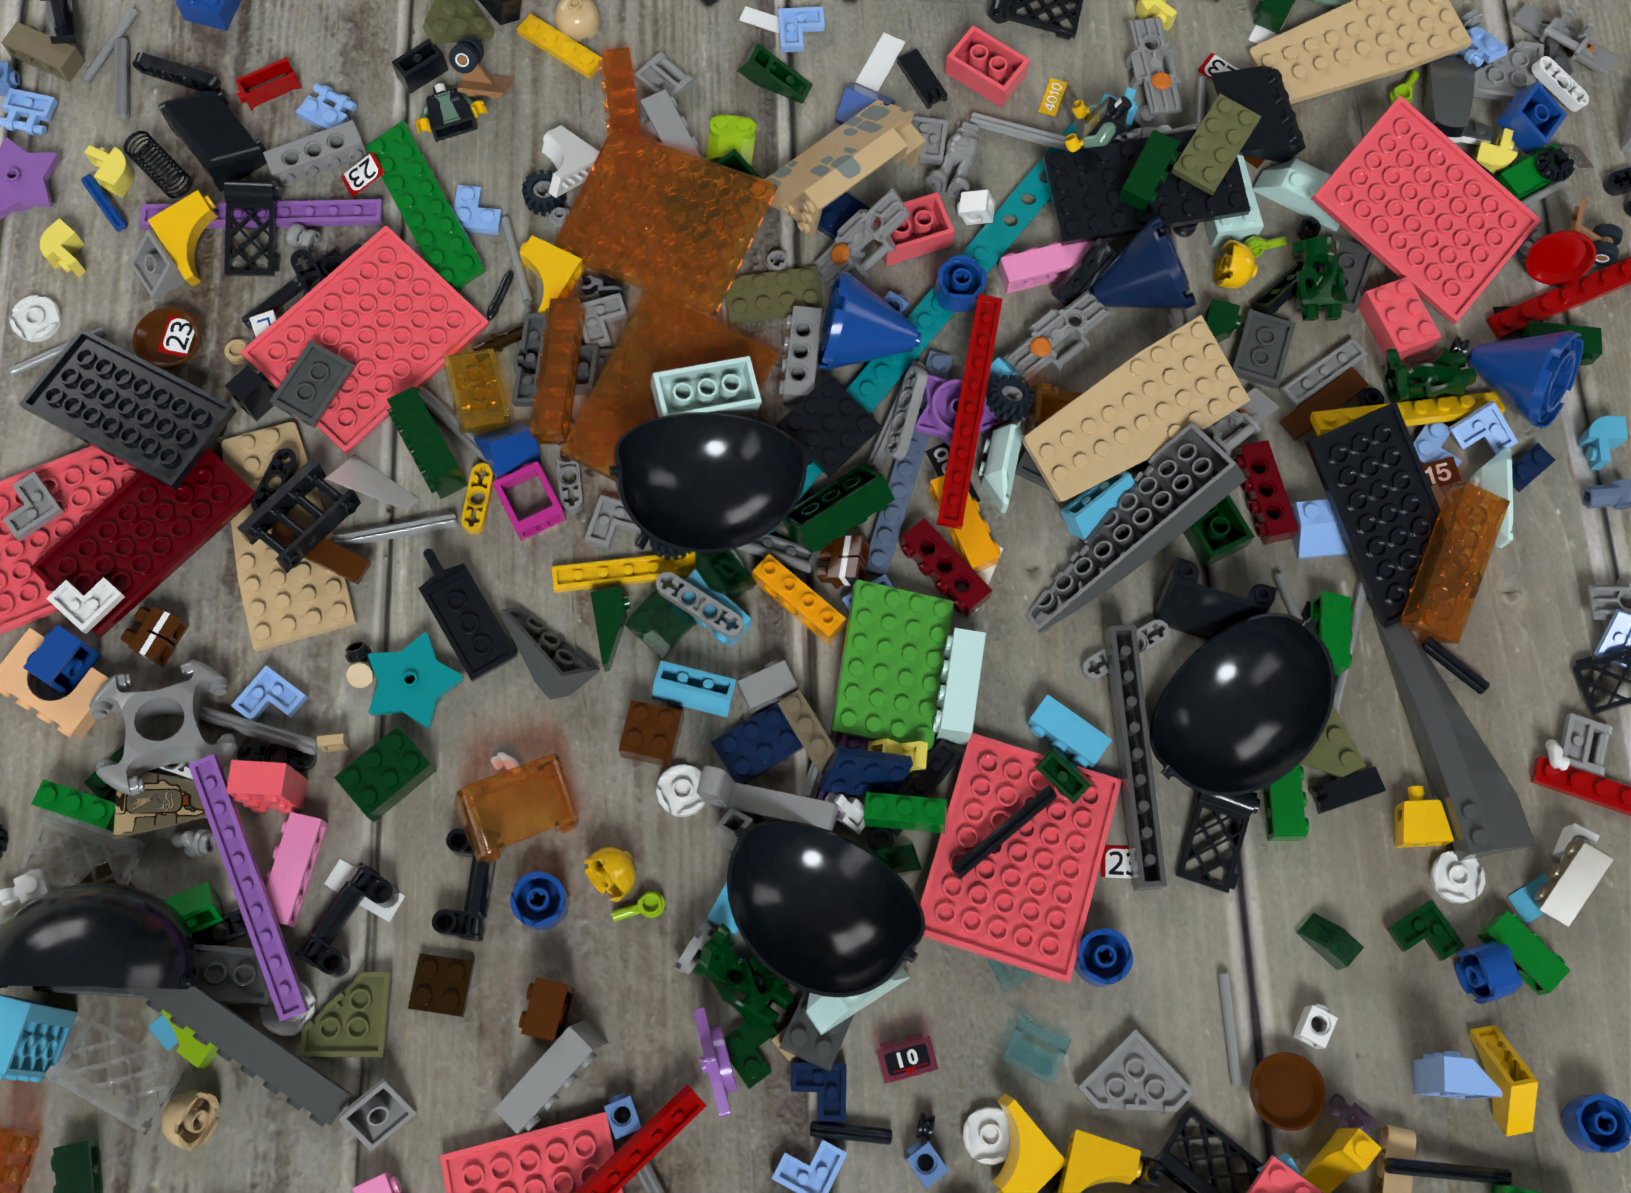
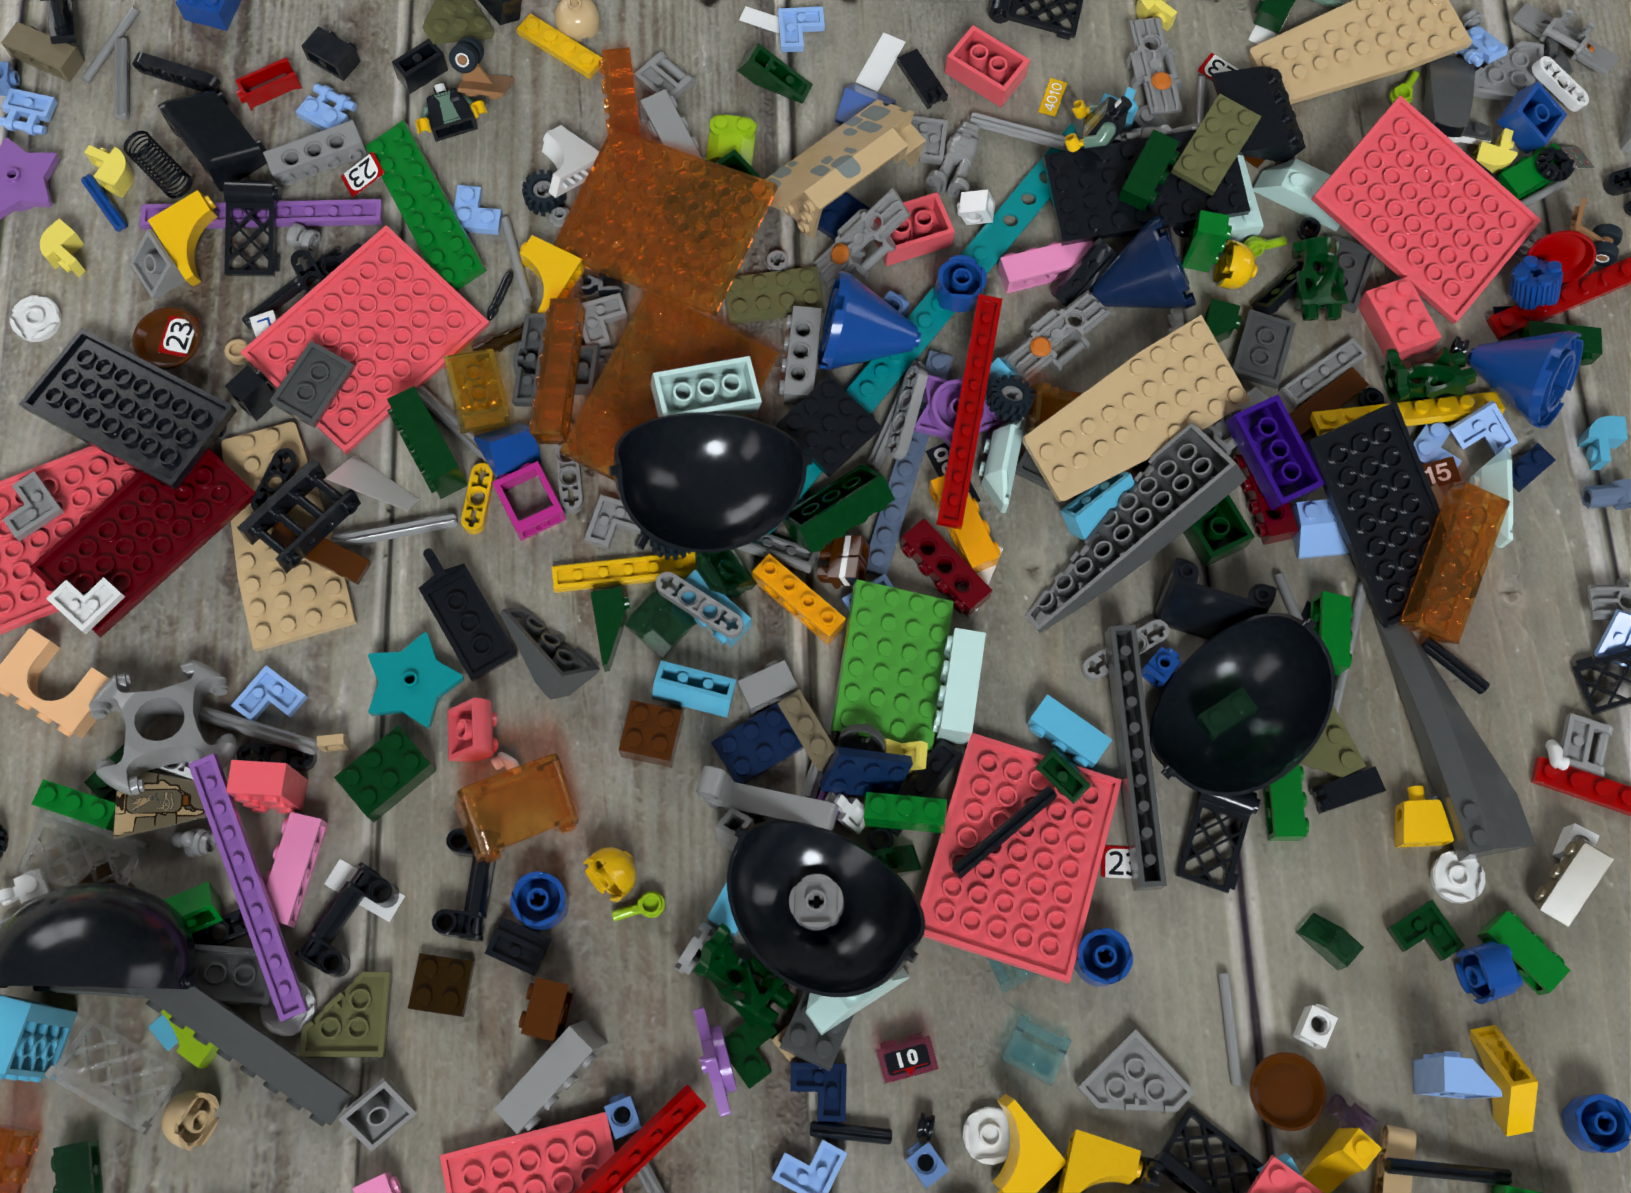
light grey piece [9,327,107,376] -> none
blue brick [23,625,102,696] -> none
reddish brown hips [121,607,189,668] -> none
black plate [345,641,372,662] -> none
tan tile [346,661,374,688] -> none
white tile [656,764,705,817] -> none
medium azure sticker [1508,874,1549,924] -> none
none -> black brick [301,26,361,81]
none -> coral brick [447,697,498,762]
none -> black plate [485,917,552,977]
none -> light grey plate [789,874,844,930]
none -> dark grey piece [837,723,886,753]
none -> blue brick [1141,647,1182,690]
none -> green brick [1182,210,1232,273]
none -> clear green brick [1196,687,1258,742]
none -> dark purple brick [1225,395,1324,511]
none -> blue brick [1509,255,1563,311]

